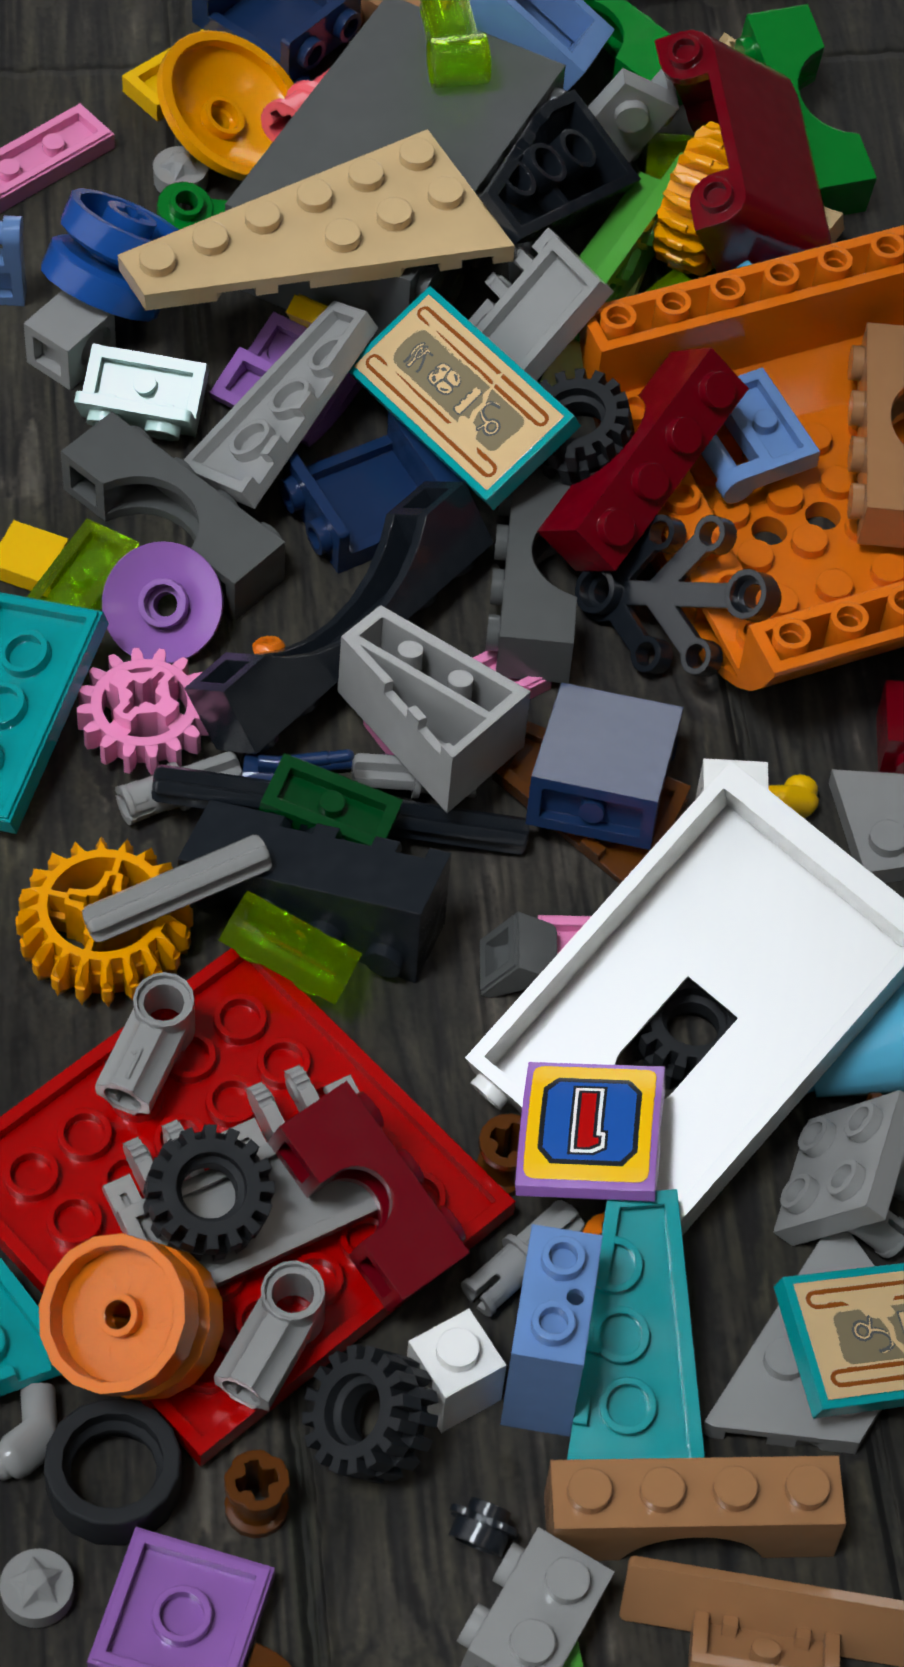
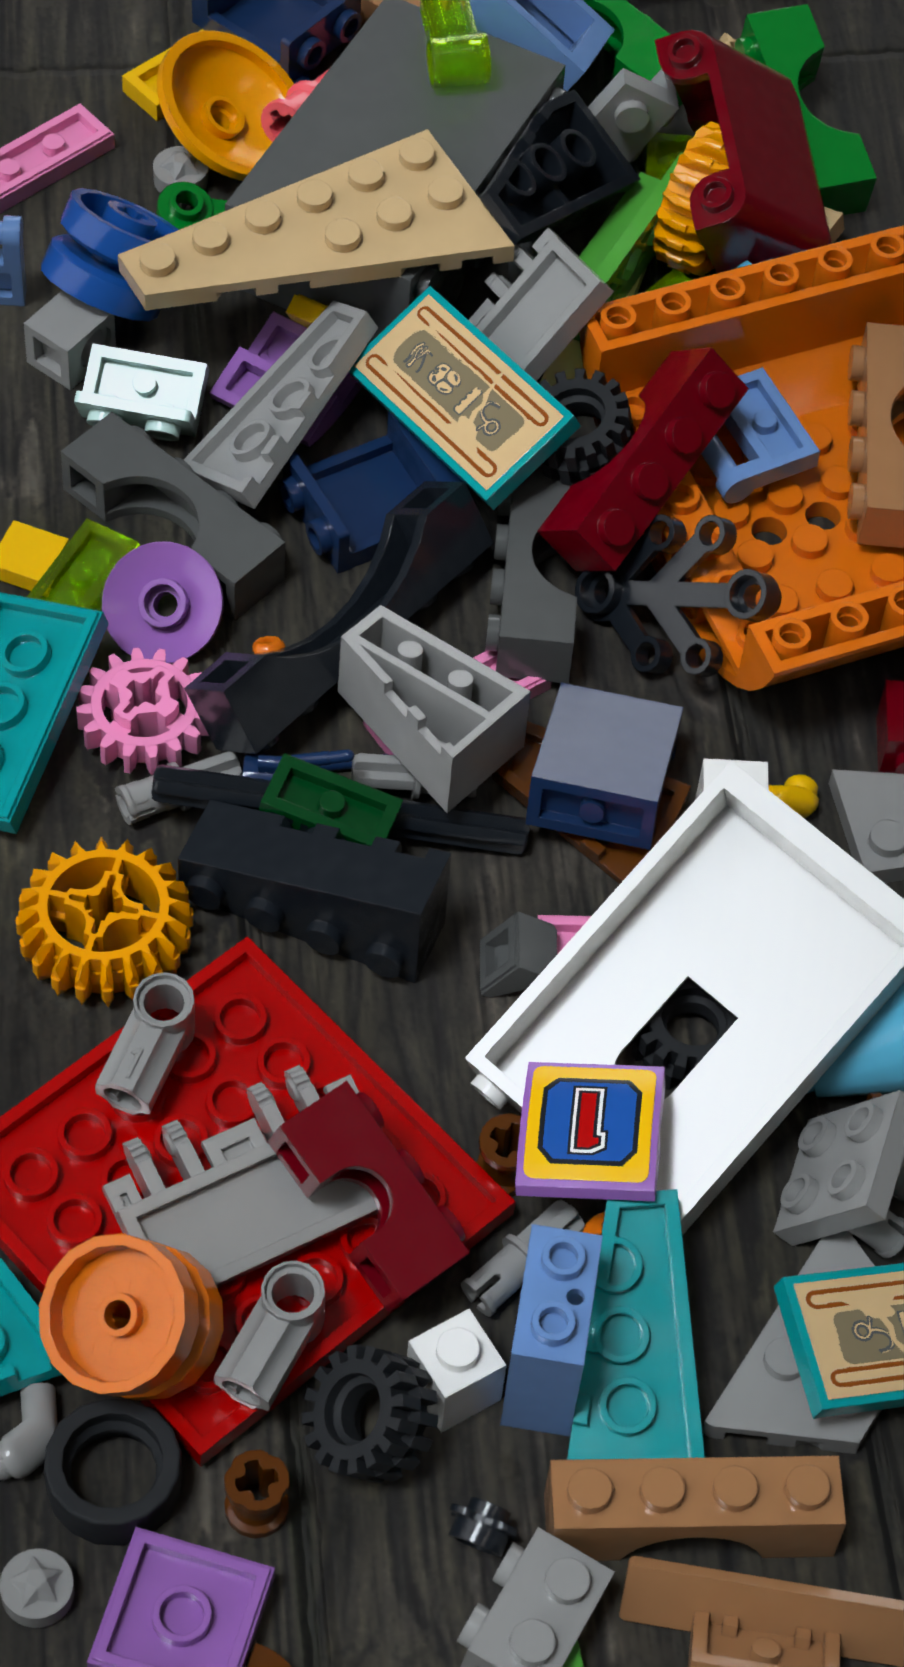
light grey axle [82,835,272,943] -> none
black tyre [143,1125,275,1261] -> none
clear neon green plate [218,890,362,1005] -> none

